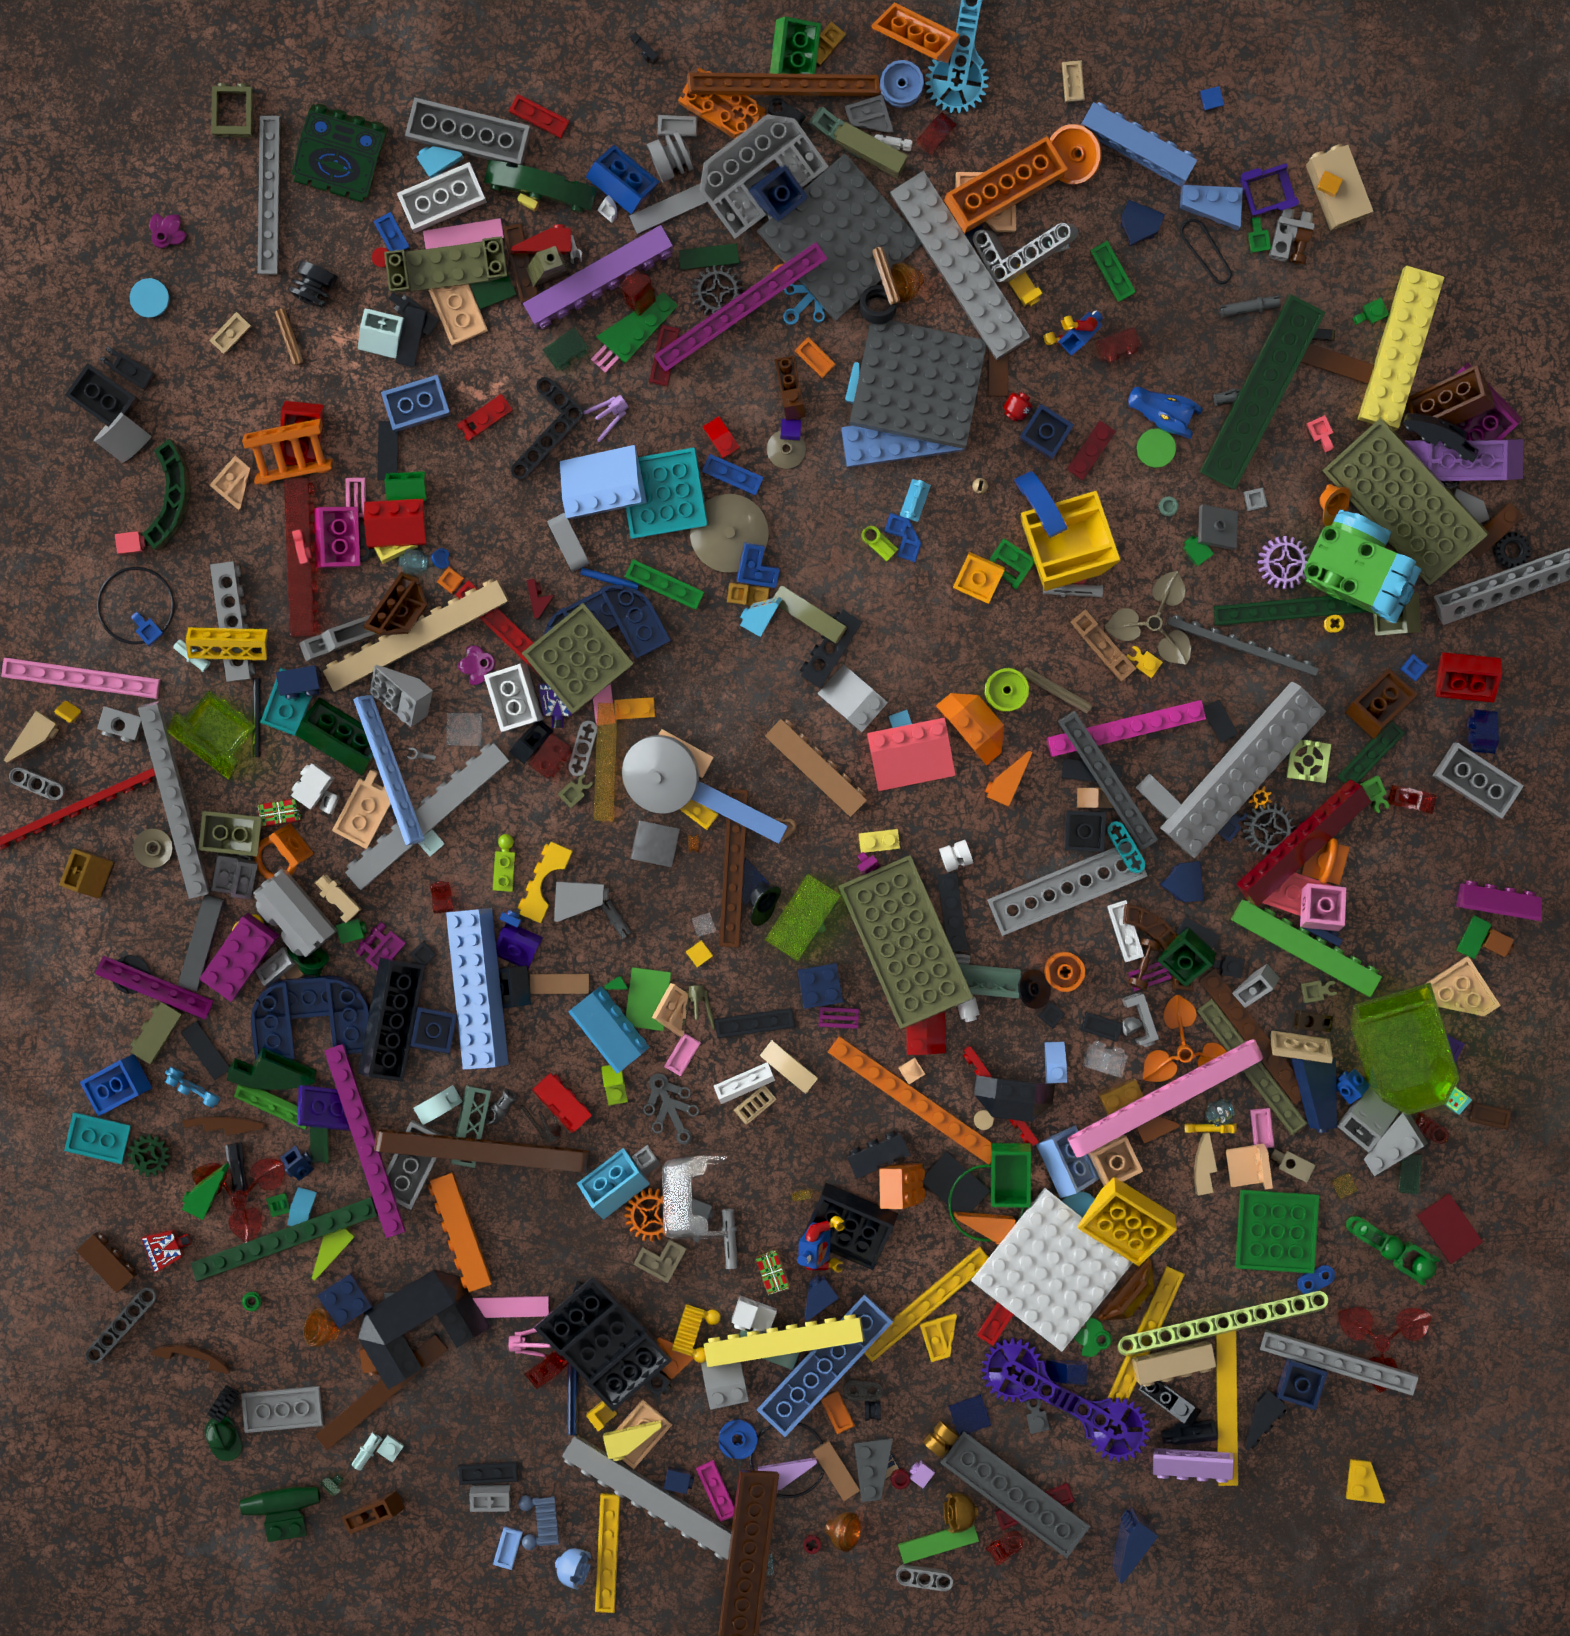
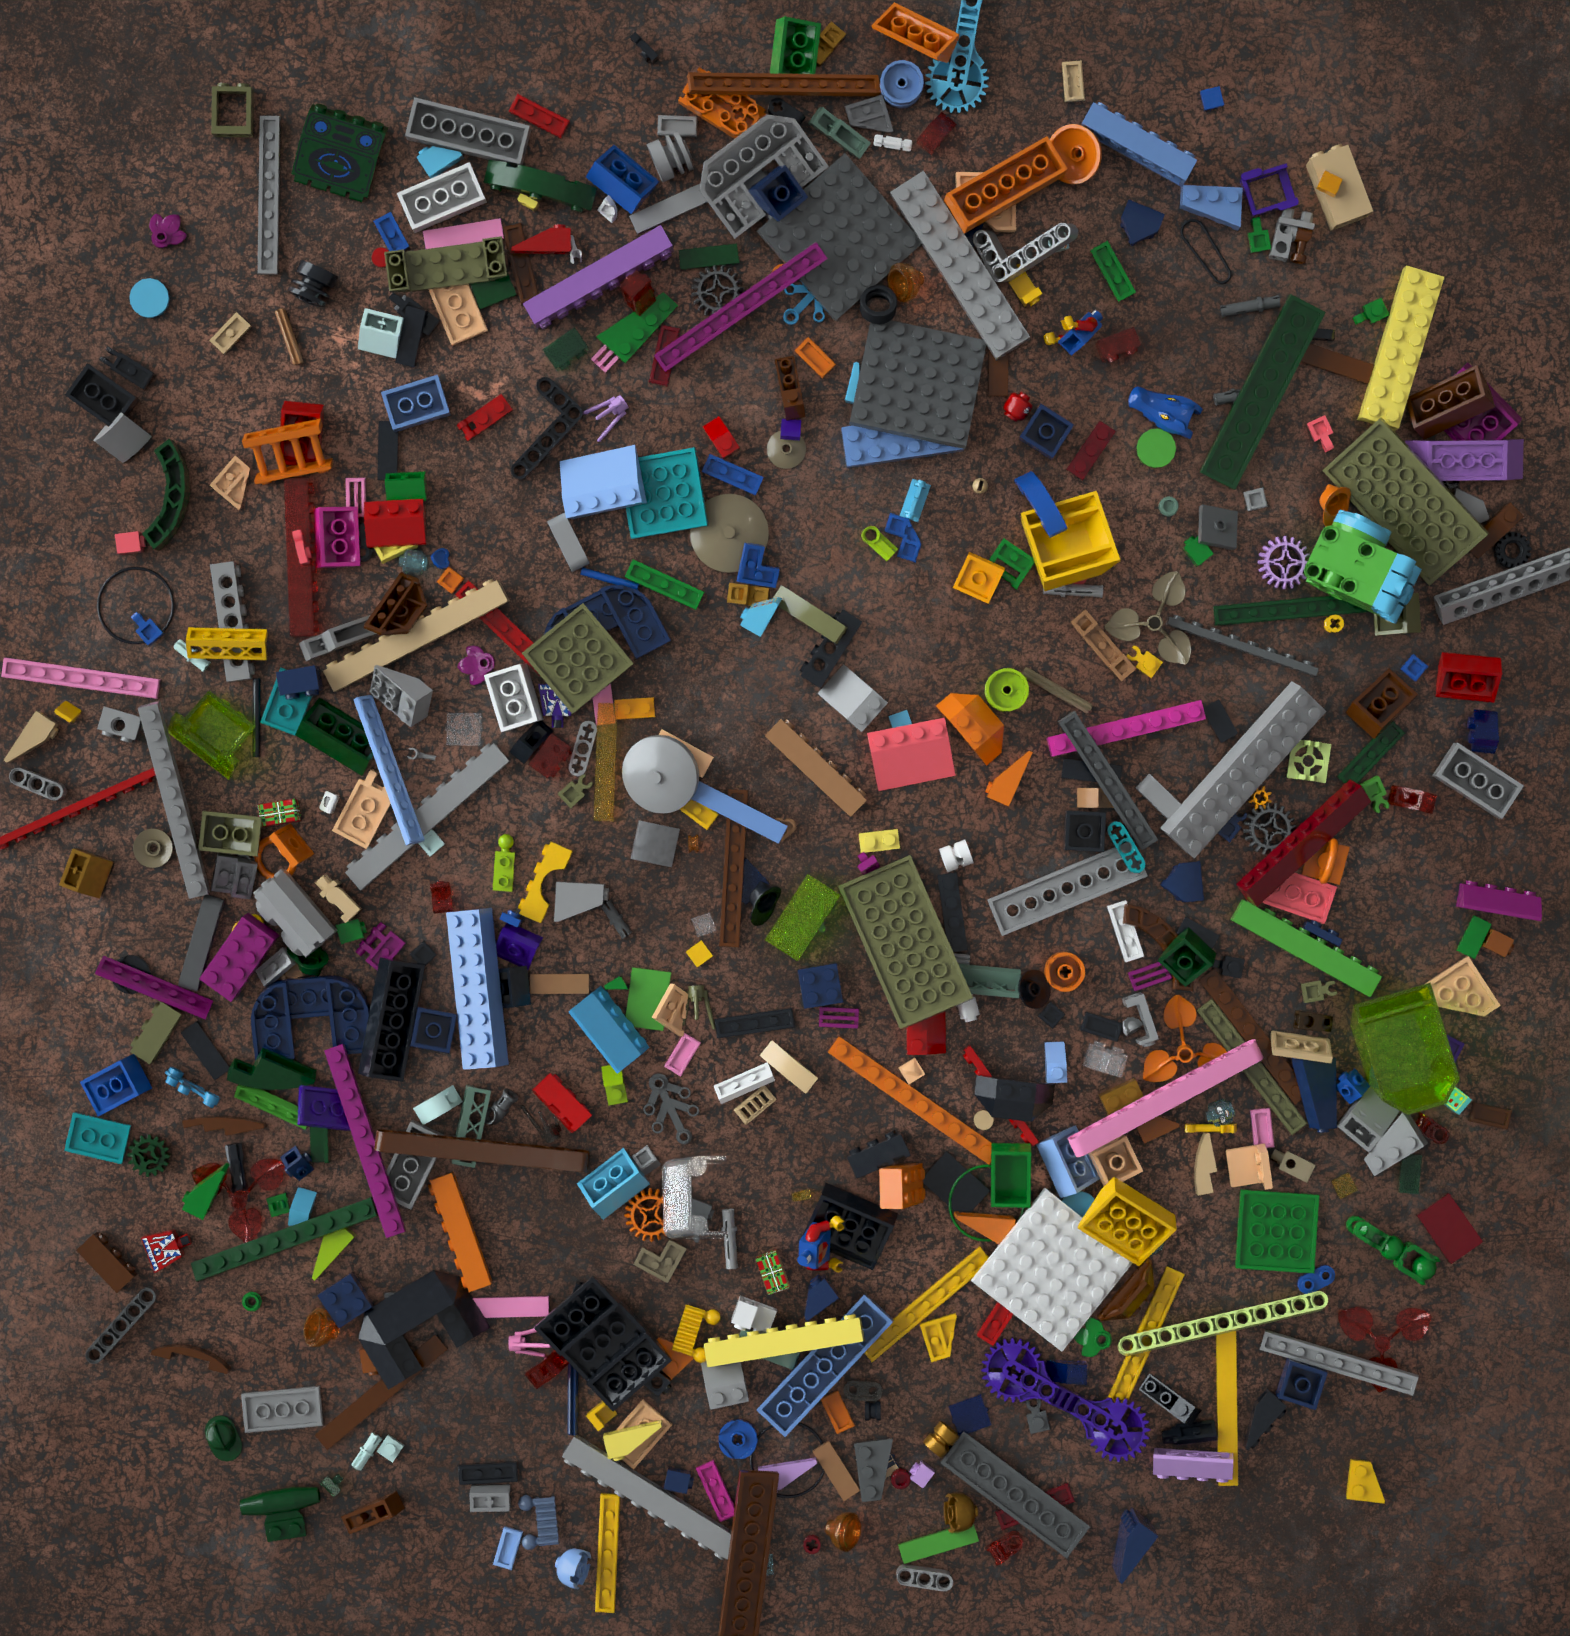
black tyre [207,1385,240,1423] -> none
white brick [291,763,335,810] -> none
olive slope [526,246,570,287] -> none
dark red slope [526,579,555,620] -> none
olive slope [834,122,908,180] -> none
medium nougat axle [872,247,900,304] -> none
reddish brown wheel [1128,939,1161,990] -> none
tan brick [1132,1340,1216,1386] -> none
light grey slope [1232,964,1280,1008] -> none
bright pink brick [1300,883,1346,931] -> none
black slope [1403,413,1479,463] -> none

